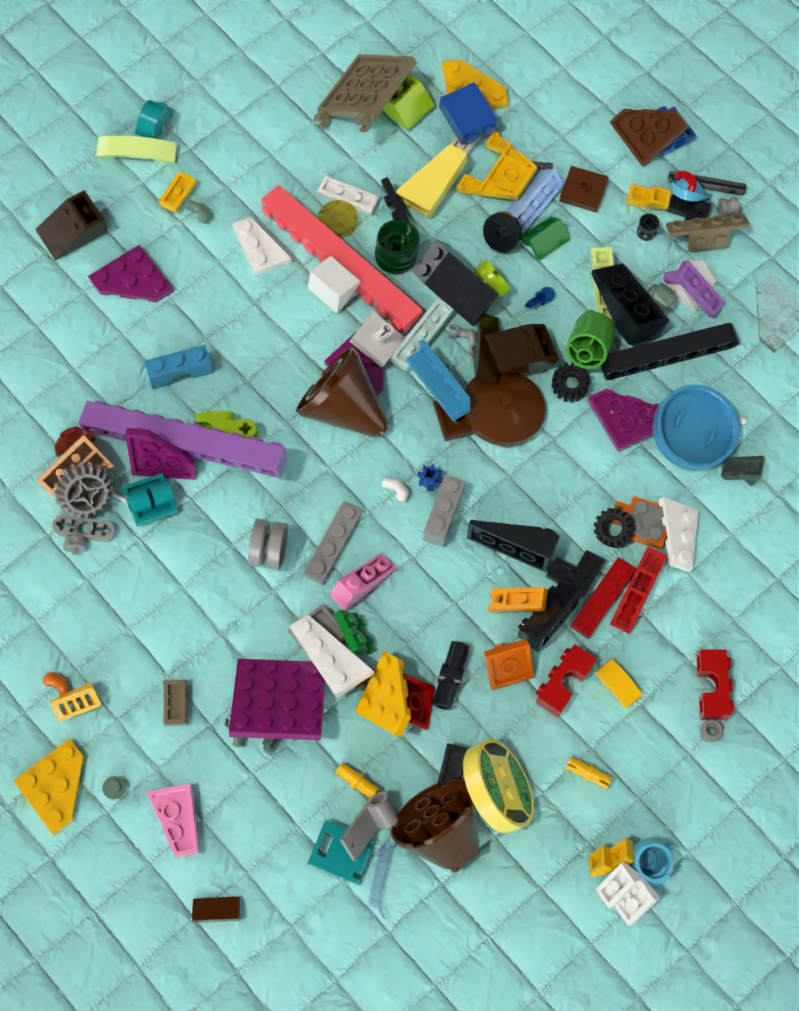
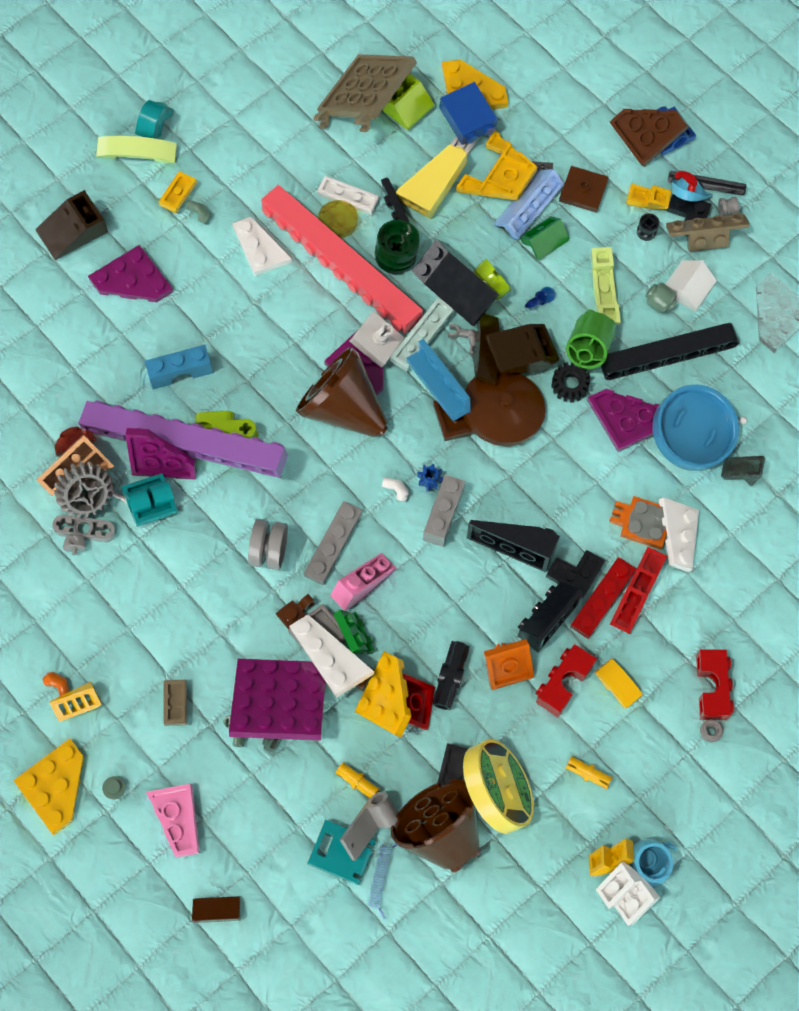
white slope [308,256,361,314] -> none
black plate [483,211,522,252] -> none
light orange plate [488,587,548,613] -> none
black slope [591,263,669,345] -> none
black tyre [593,508,636,548] -> none
medium lavender piece [663,260,724,317] -> none
none -> reddish brown plate [276,594,315,629]

